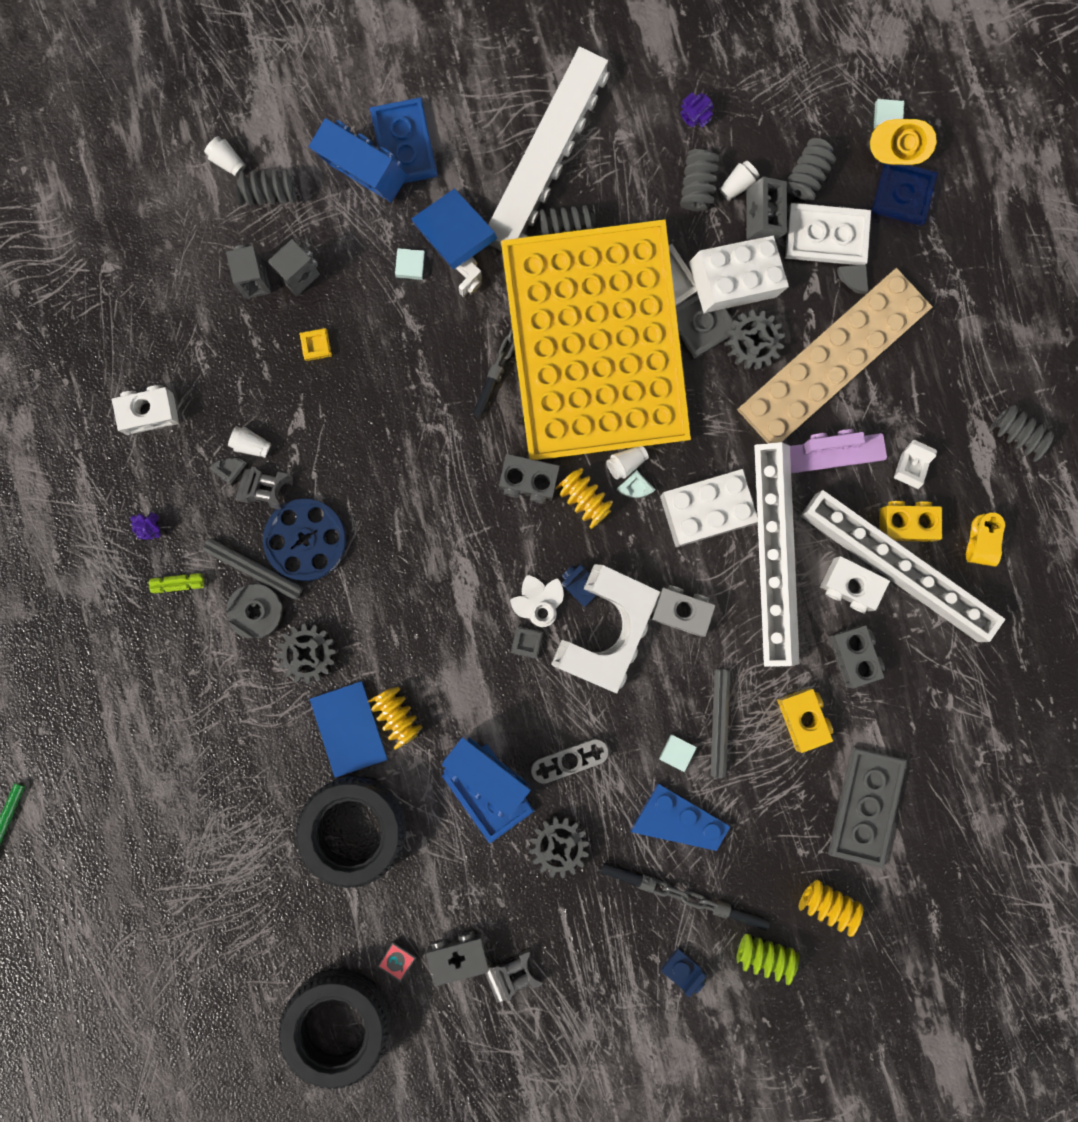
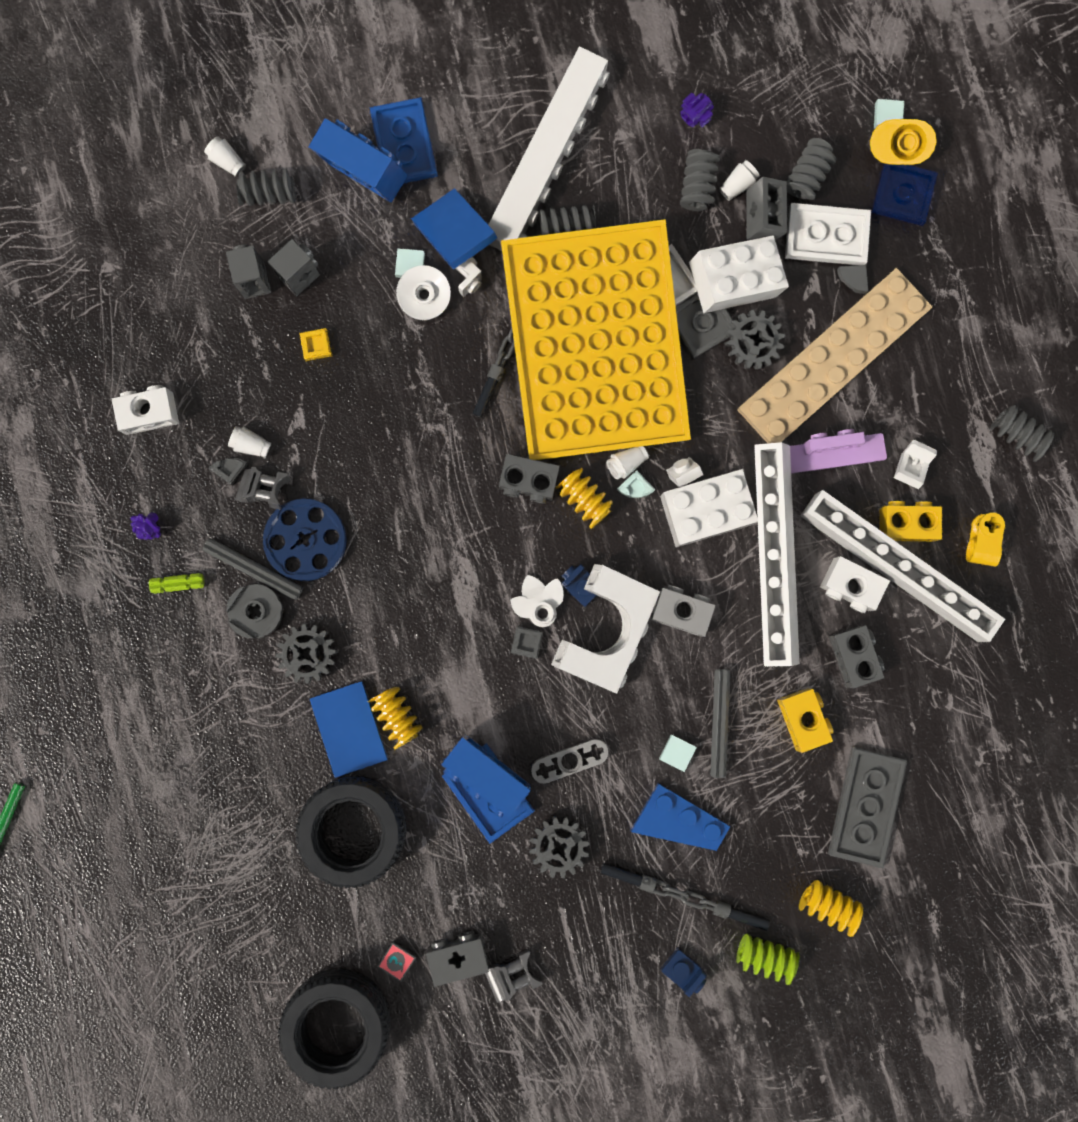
none -> white dish [396,265,451,320]
none -> white plate [666,457,703,488]

